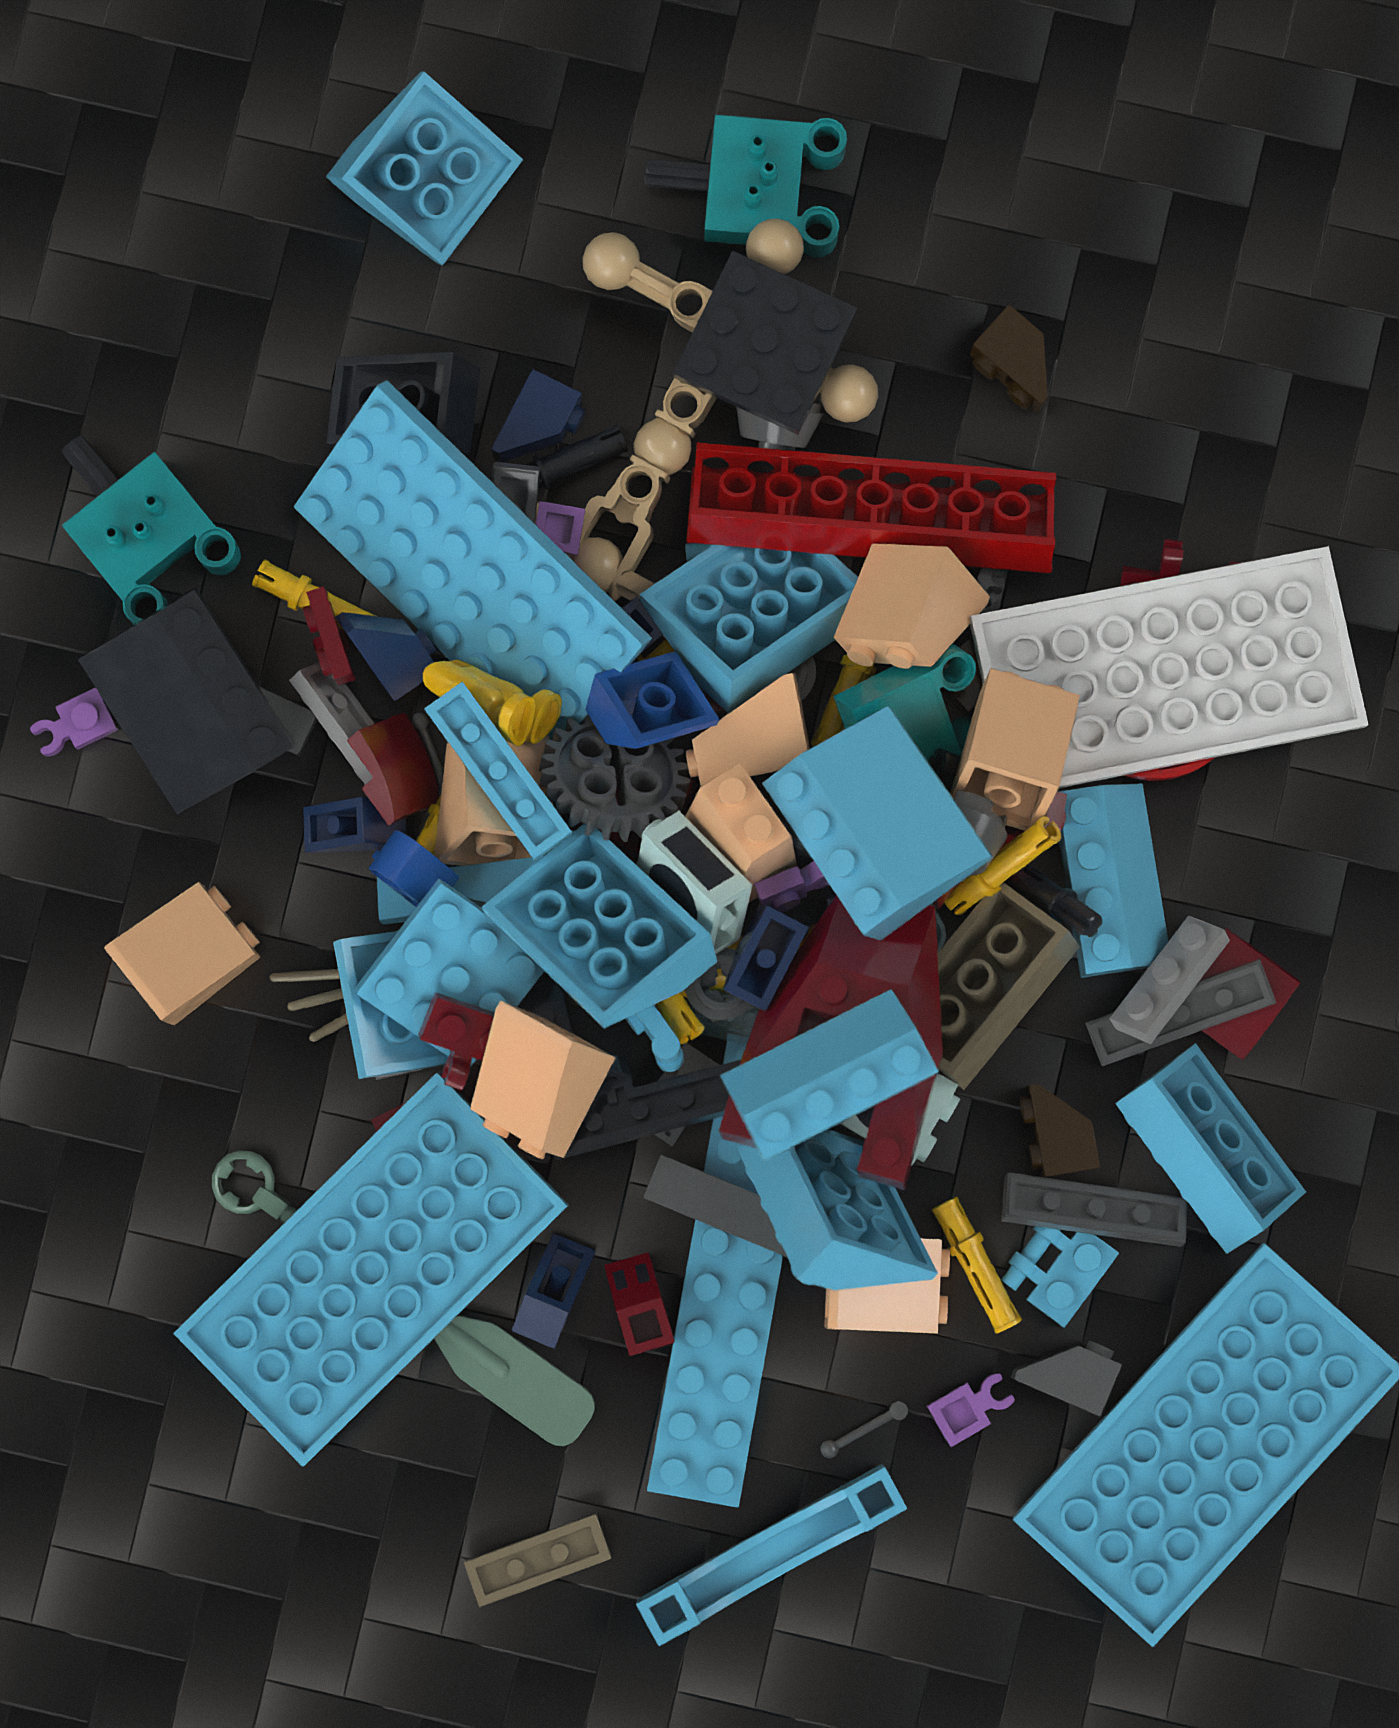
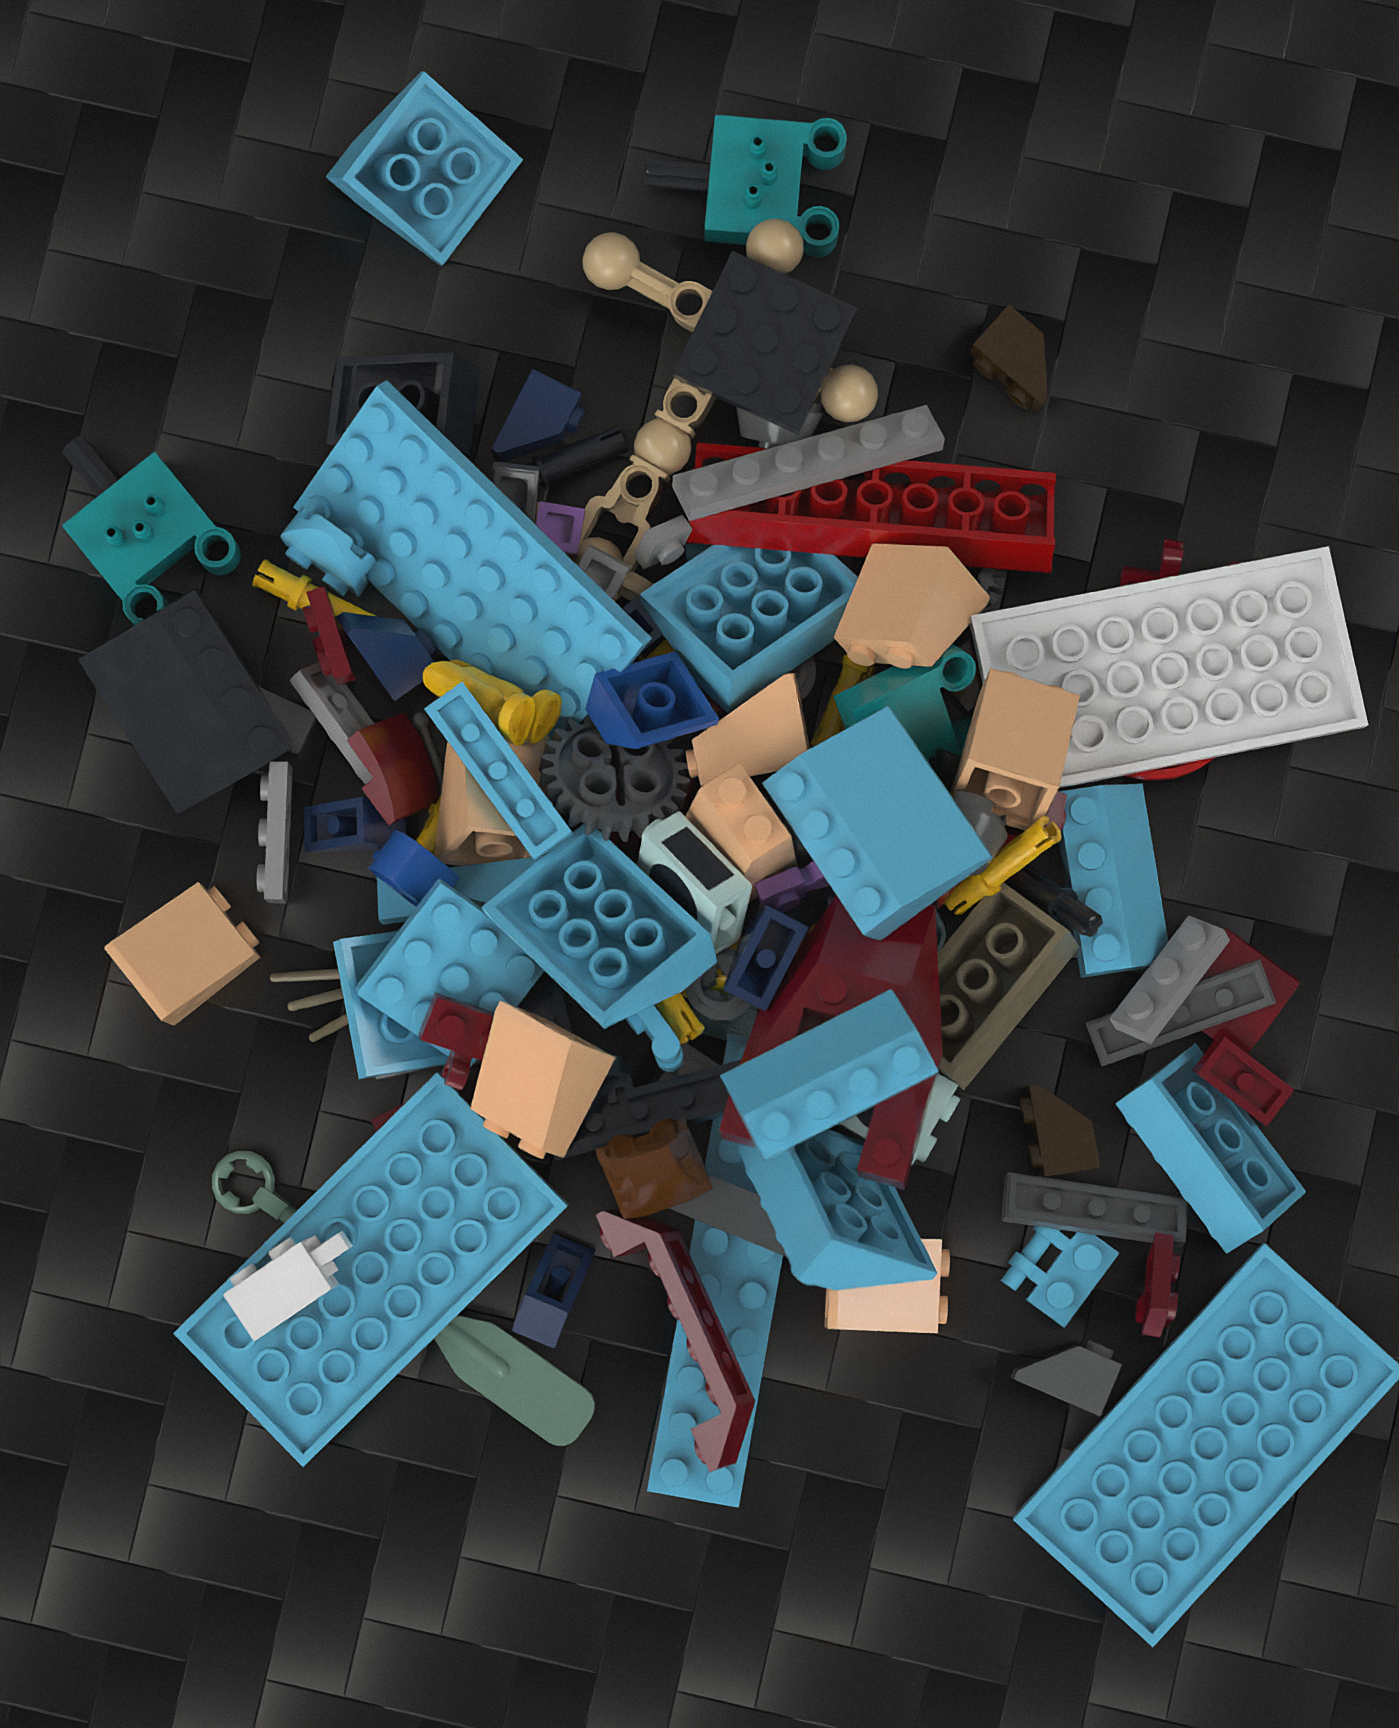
medium lavender plate [30,687,119,757] -> none
dark tan plate [464,1513,612,1607] -> none
dark red slope [604,1252,675,1356] -> none
medium azure arch [636,1464,907,1646] -> none
dark grey hinge [821,1401,908,1458] -> none
medium lavender plate [927,1373,1015,1447] -> none
yellow pin [931,1196,1022,1334] -> none
none -> white hinge [223,1230,353,1341]
none -> light grey plate [257,761,293,904]
none -> medium azure slope [280,506,376,597]
none -> light grey plate [578,545,631,600]
none -> reddish brown slope [596,1118,712,1219]
none -> slope [596,1209,755,1472]
none -> light grey plate [634,515,692,569]
none -> light grey plate [672,405,945,521]
none -> dark red plate [1136,1232,1180,1337]
none -> dark red plate [1192,1034,1294,1126]

